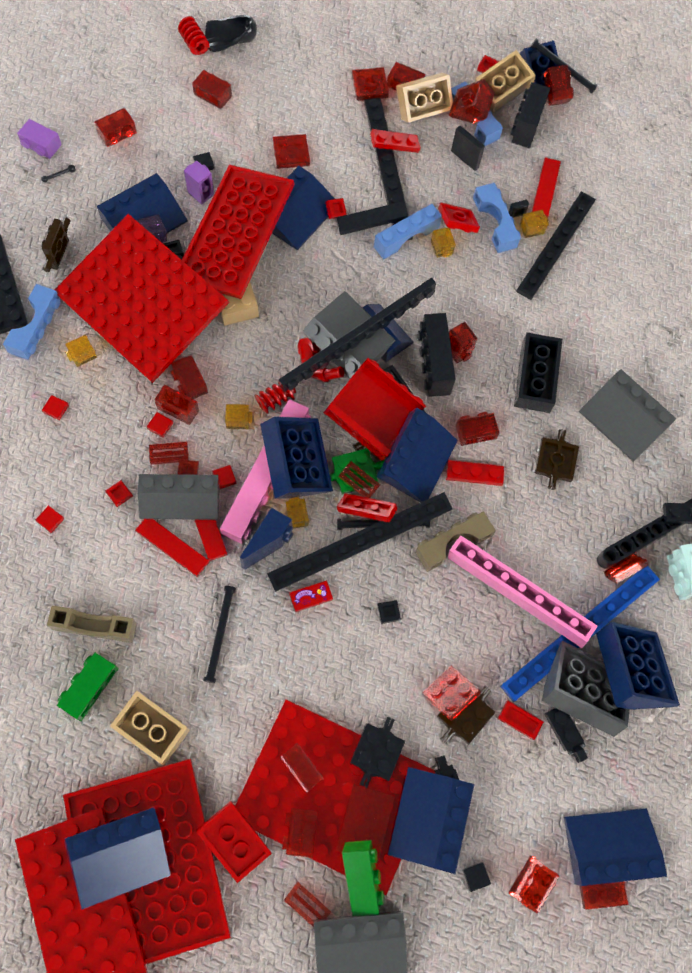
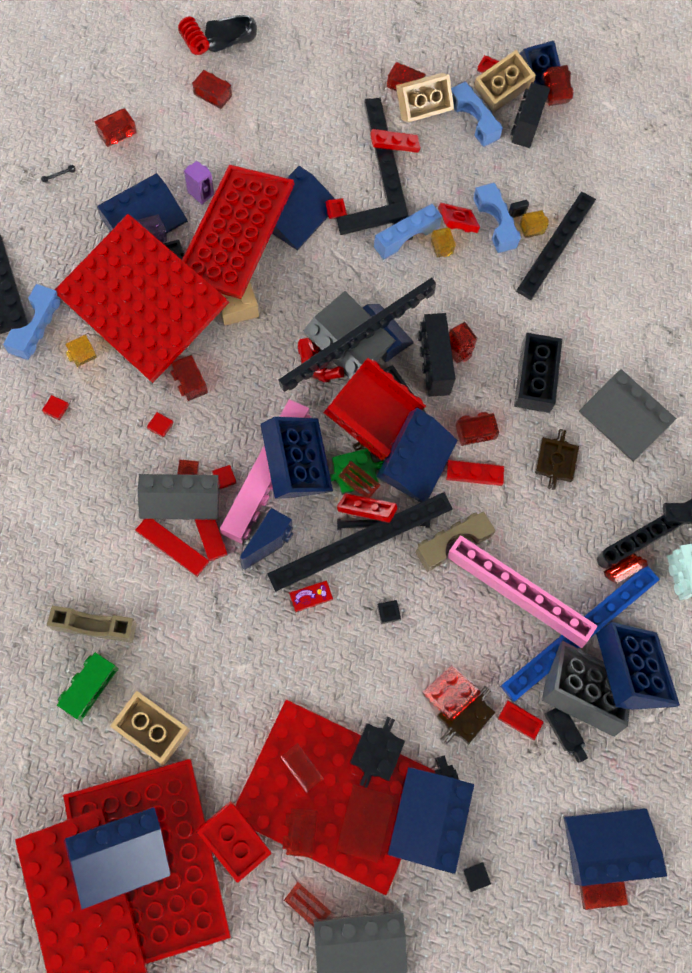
medium lavender brick [17,119,62,159] -> none
red tile [35,505,64,533] -> none
dark brown plate [41,217,71,272] -> none
red tile [105,480,133,507] -> none
clear red tile [149,442,189,465] -> none
clear red brick [154,384,199,425] -> none
black tile [193,152,215,170] -> none
black bar [203,586,236,683] -> none
clear yellow brick [225,404,253,429] -> none
red piece [254,382,296,414] -> none
clear red plate [273,134,310,169] -> none
clear yellow brick [285,497,309,529] -> none
green brick [342,840,384,917] -> none
clear red plate [352,67,389,101] -> none
clear red slope [449,79,495,123] -> none
black tile [451,126,485,171] -> none
clear red bracket [508,855,560,914] -> none
black bar [530,38,598,94] -> none
red tile [531,157,561,219] -> none

